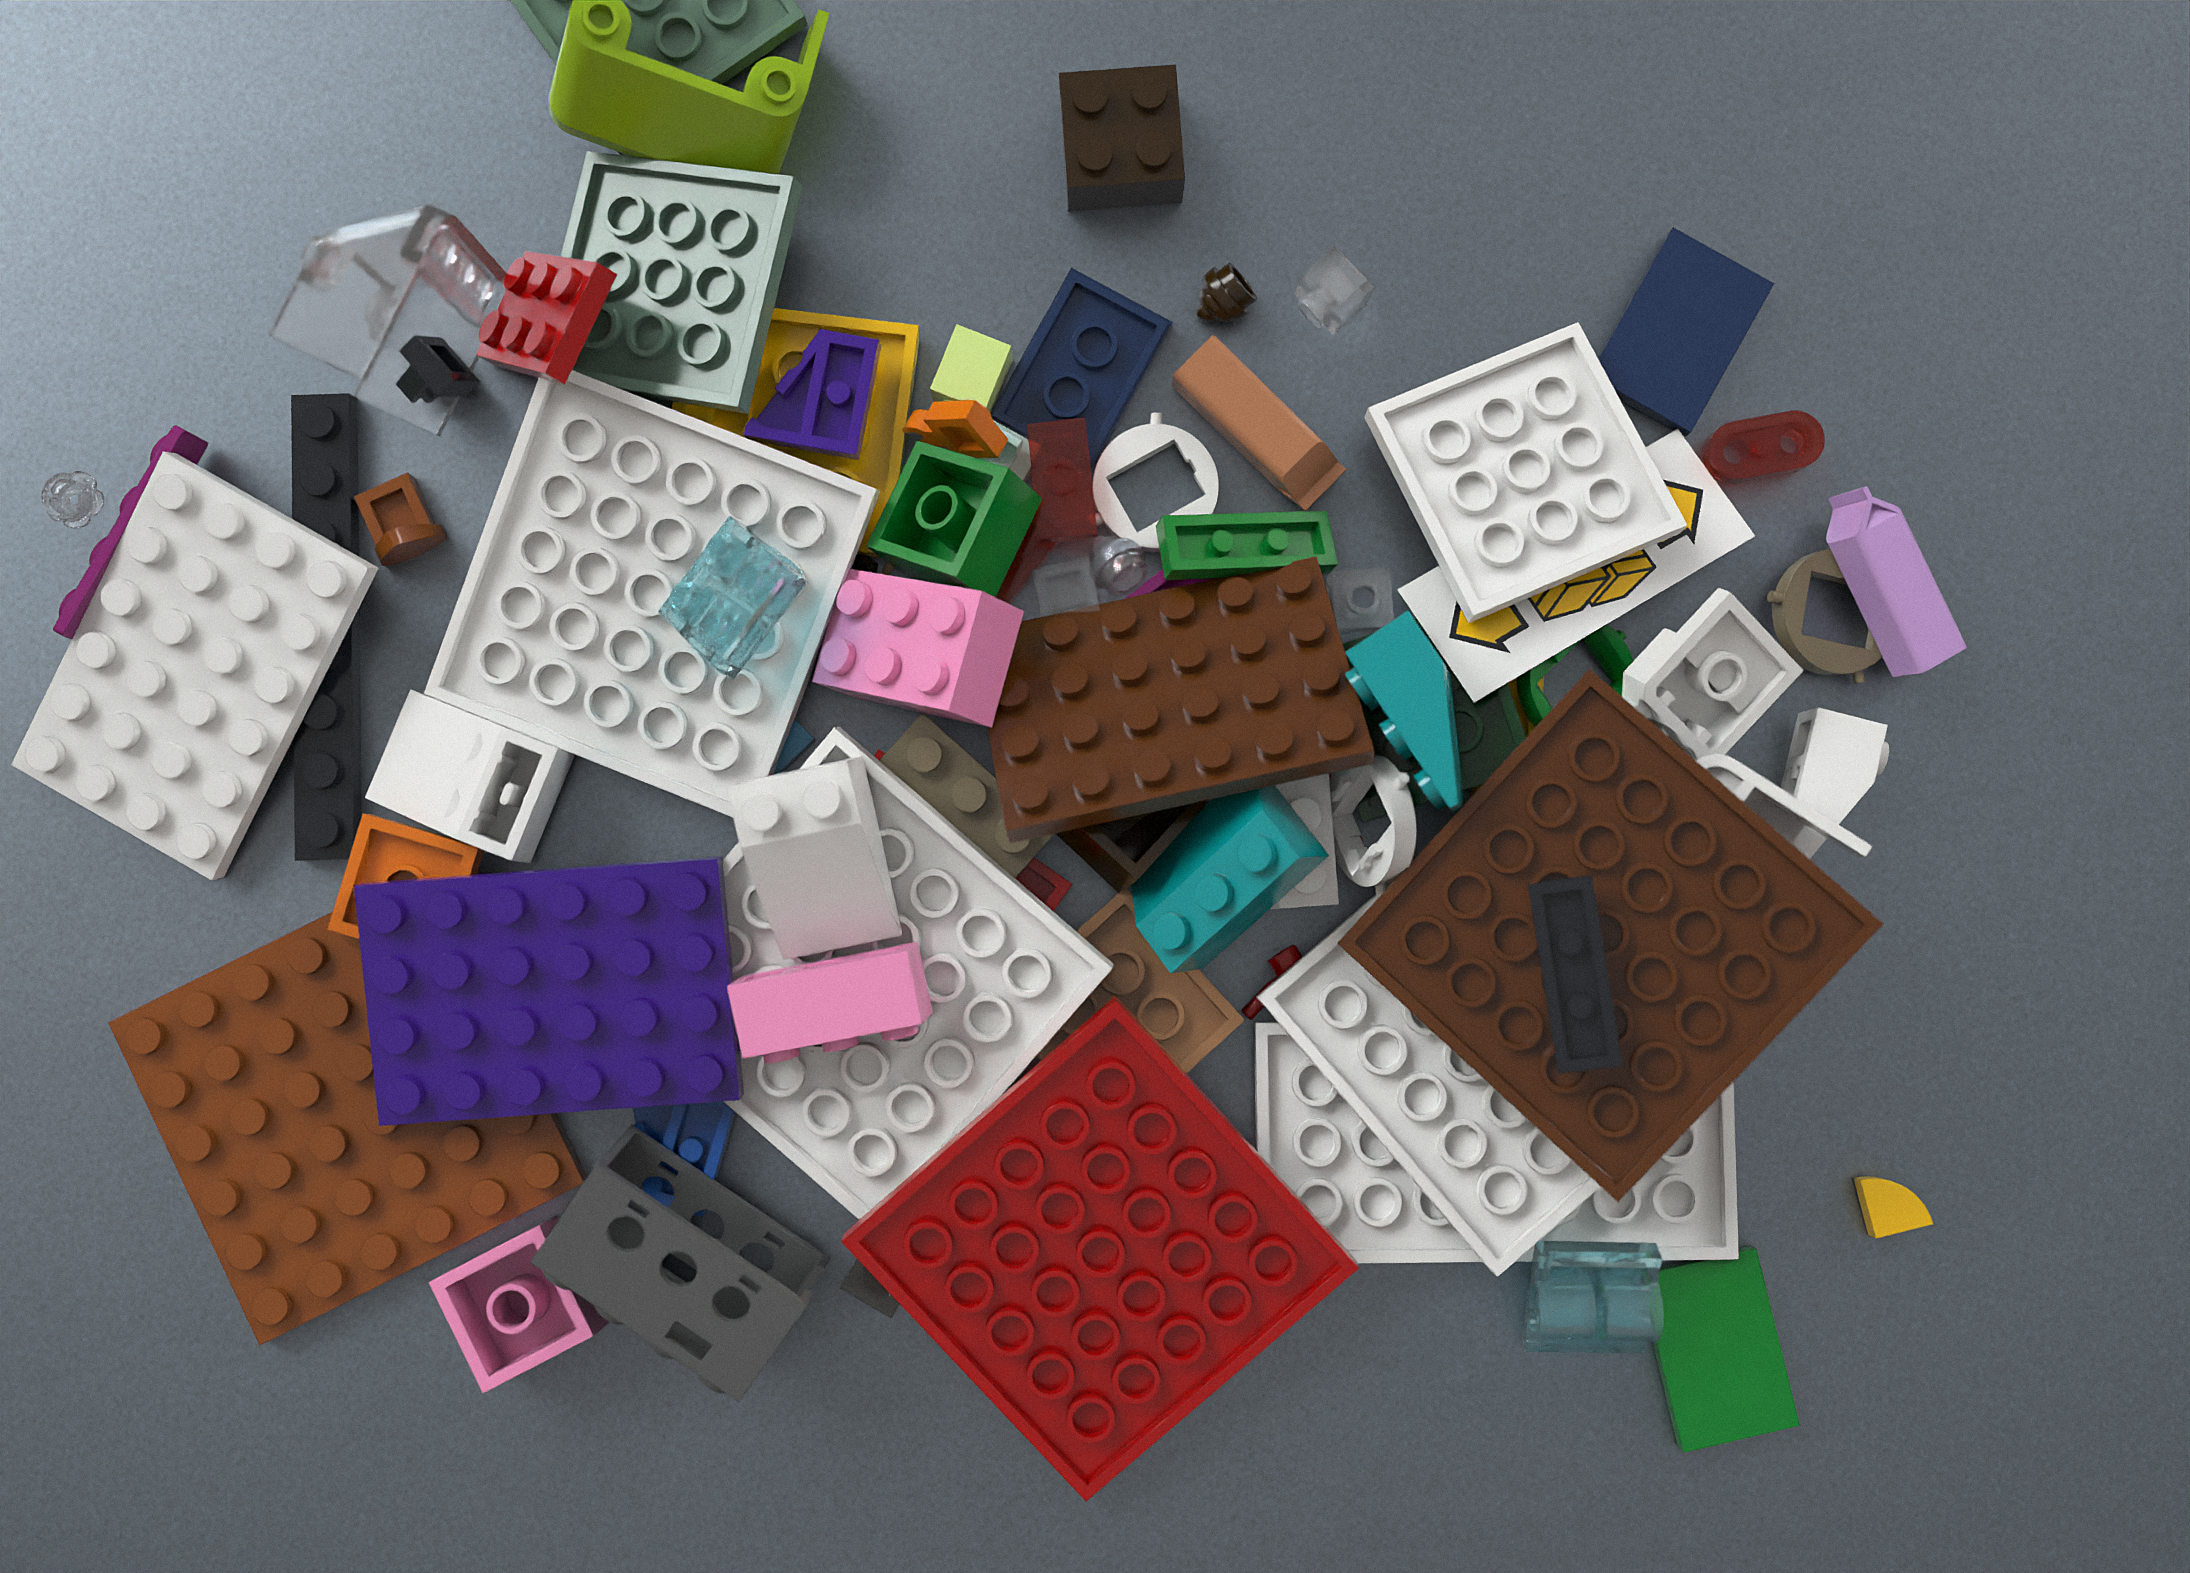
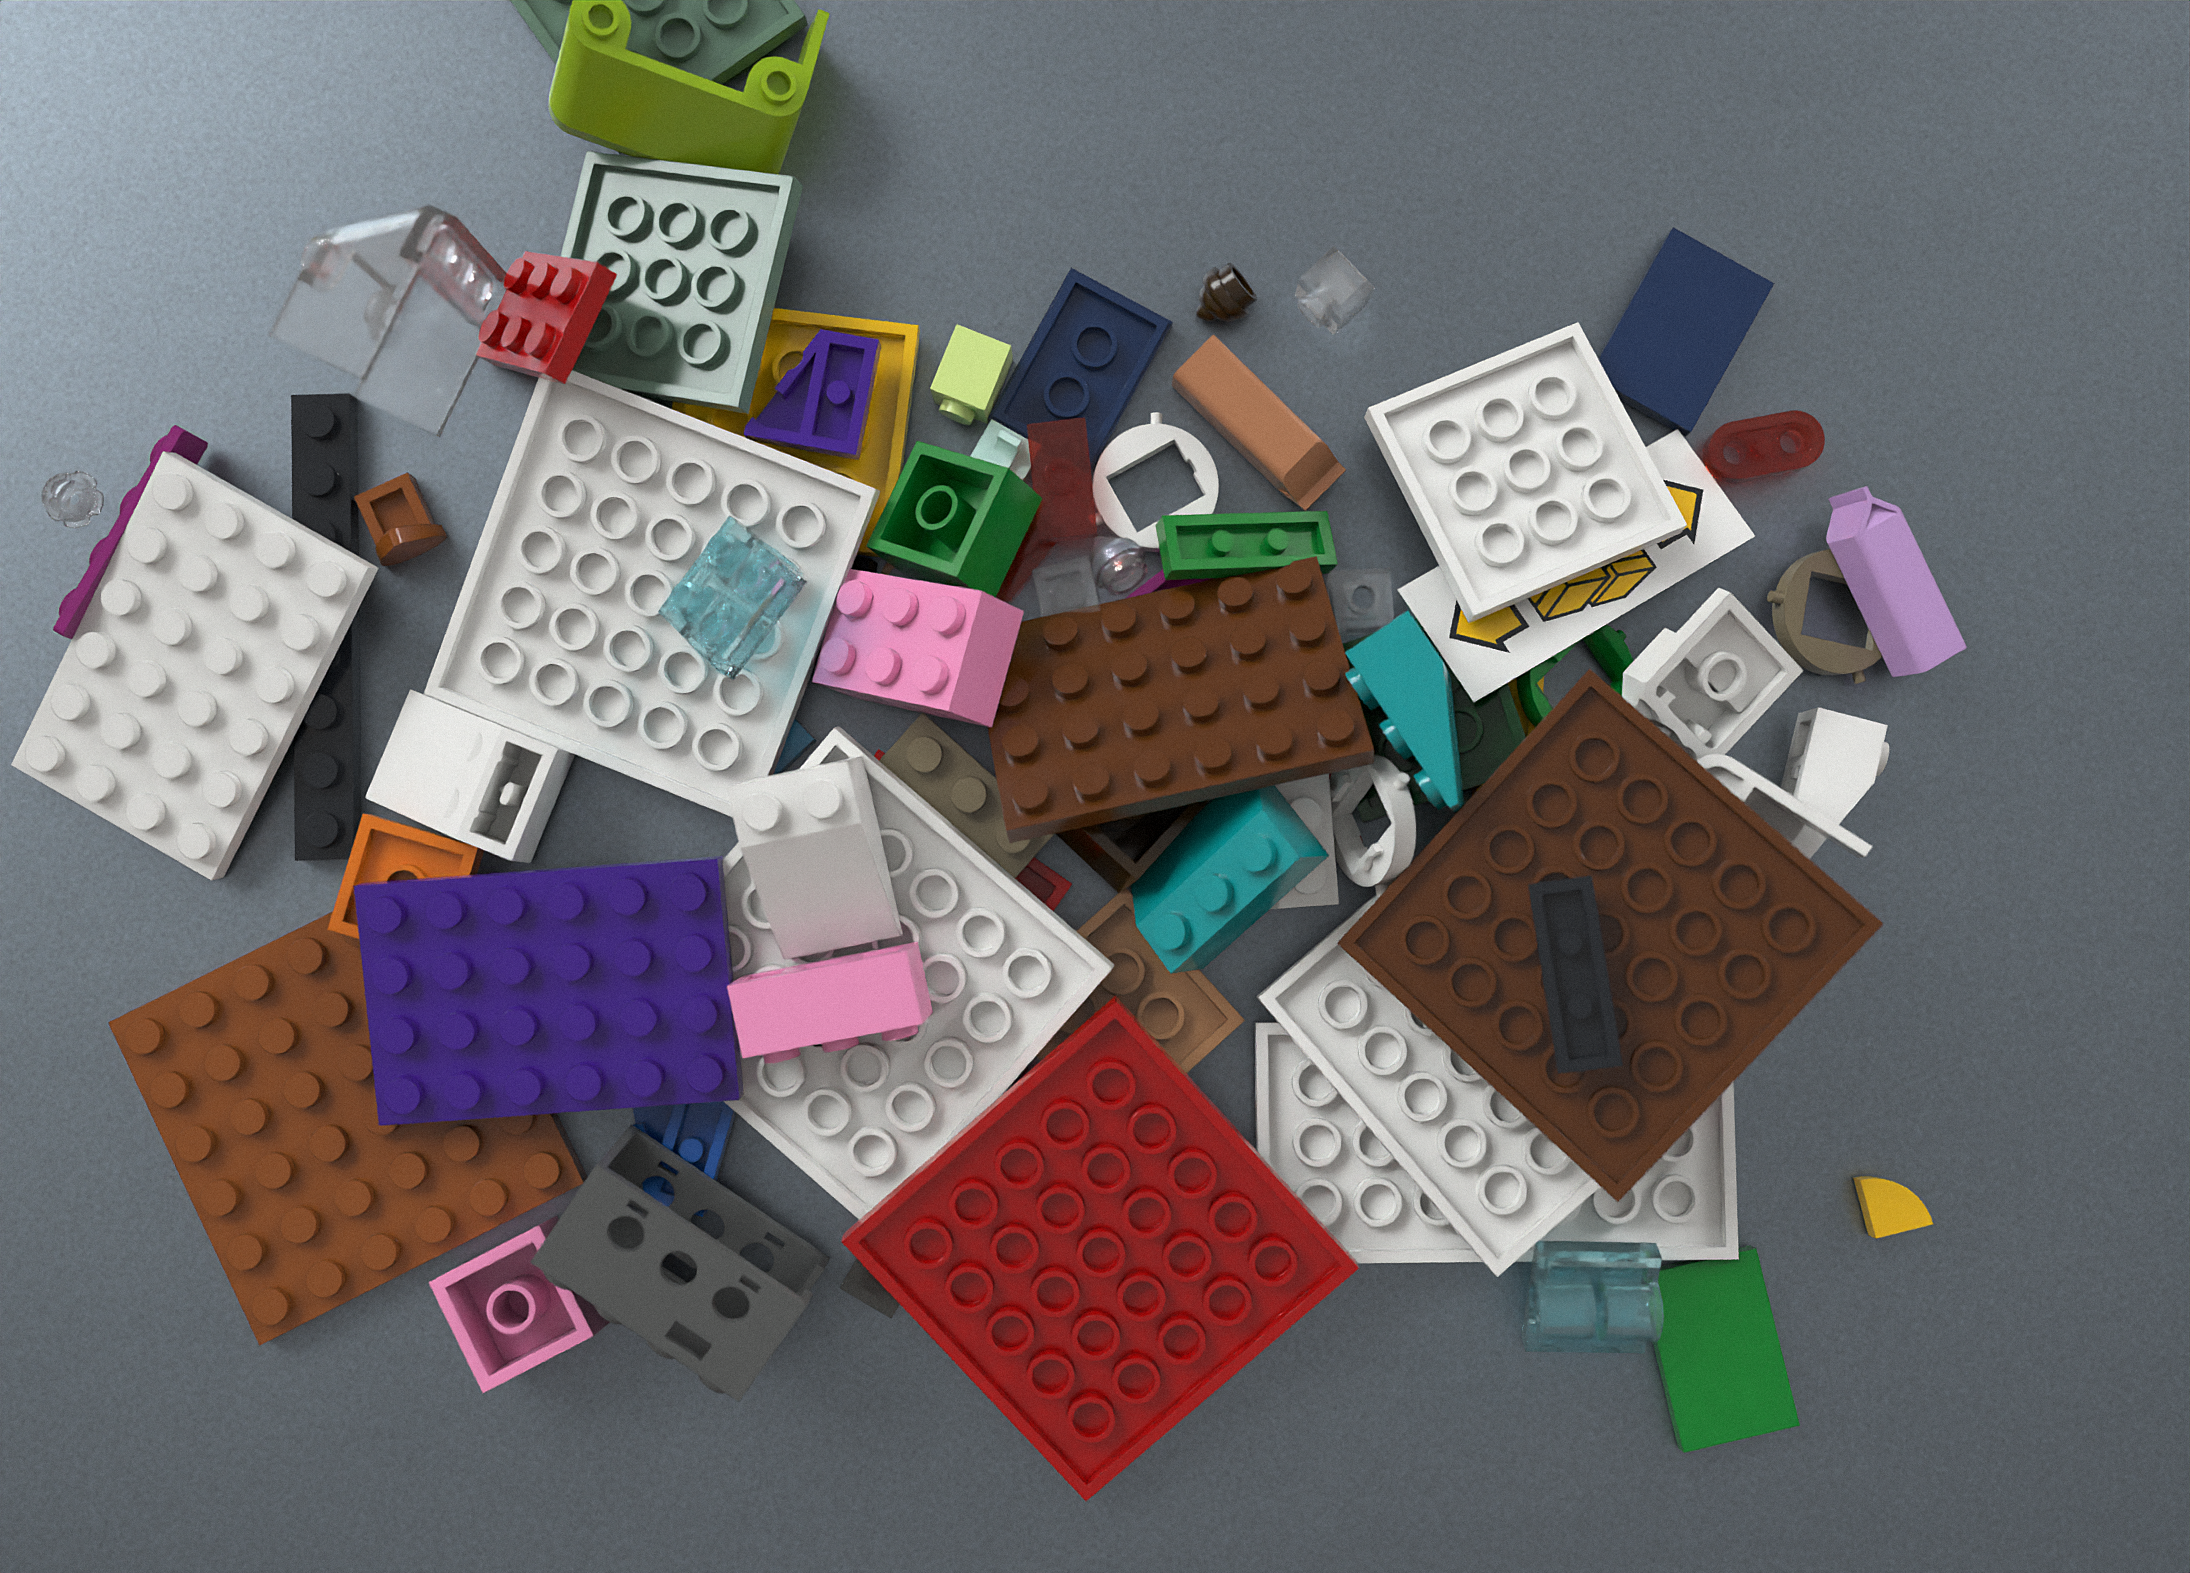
black tile [396,335,480,403] -> none
orange plate [902,400,1008,458] -> none
dark brown brick [1059,64,1185,211] -> none
red hand [1241,945,1303,1020] -> none

